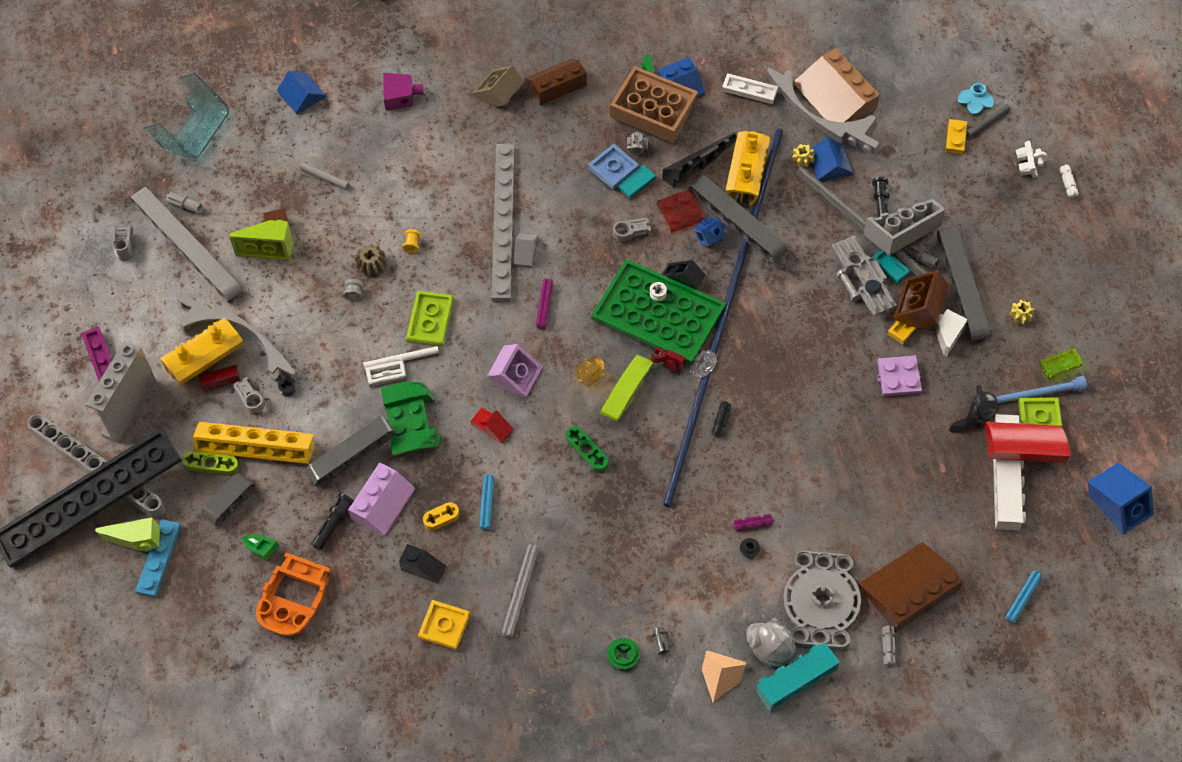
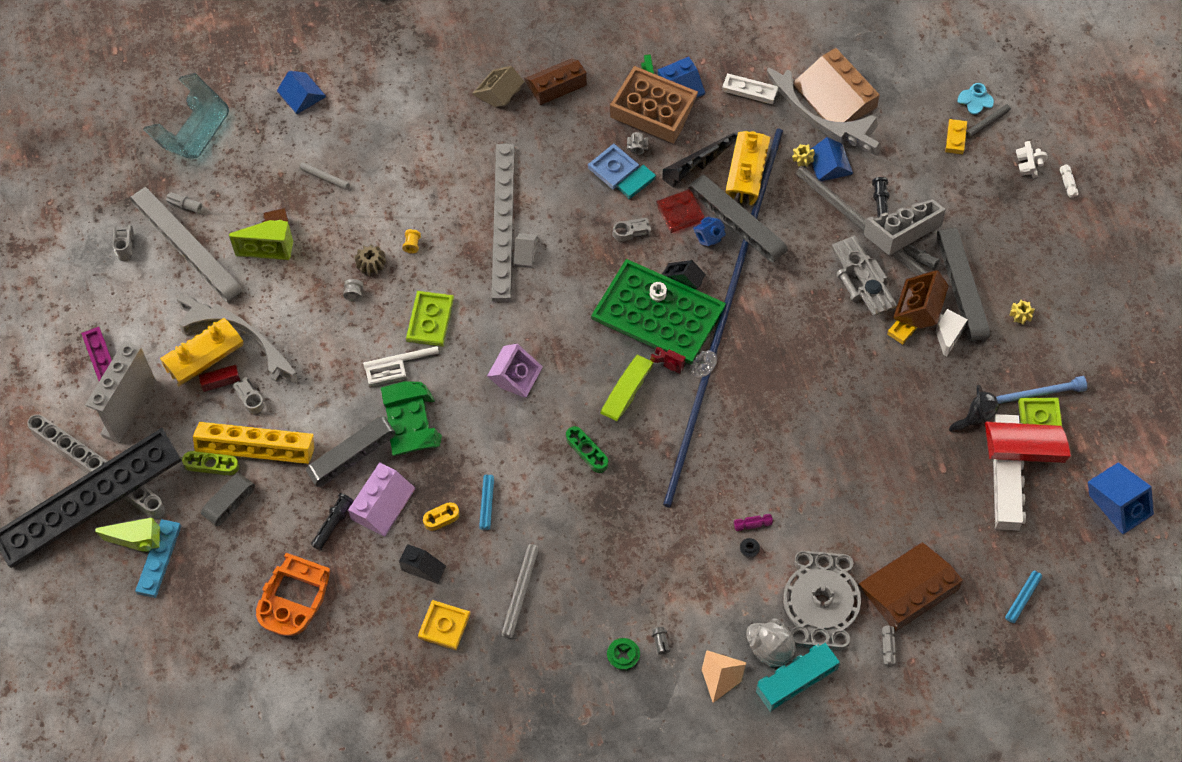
green plate [242,534,279,561] -> none
black bush [278,377,296,397] -> none
magenta torso [383,73,424,110] -> none
red slope [470,407,513,444] -> none
magenta axle [536,278,553,329] -> none
clear yellow brick [574,355,604,388] -> none
black axle [712,401,731,437] -> none
teal tile [872,250,911,285] -> none
lavender plate [877,355,922,397] -> none
clear neon green plate [1039,347,1083,379] -> none

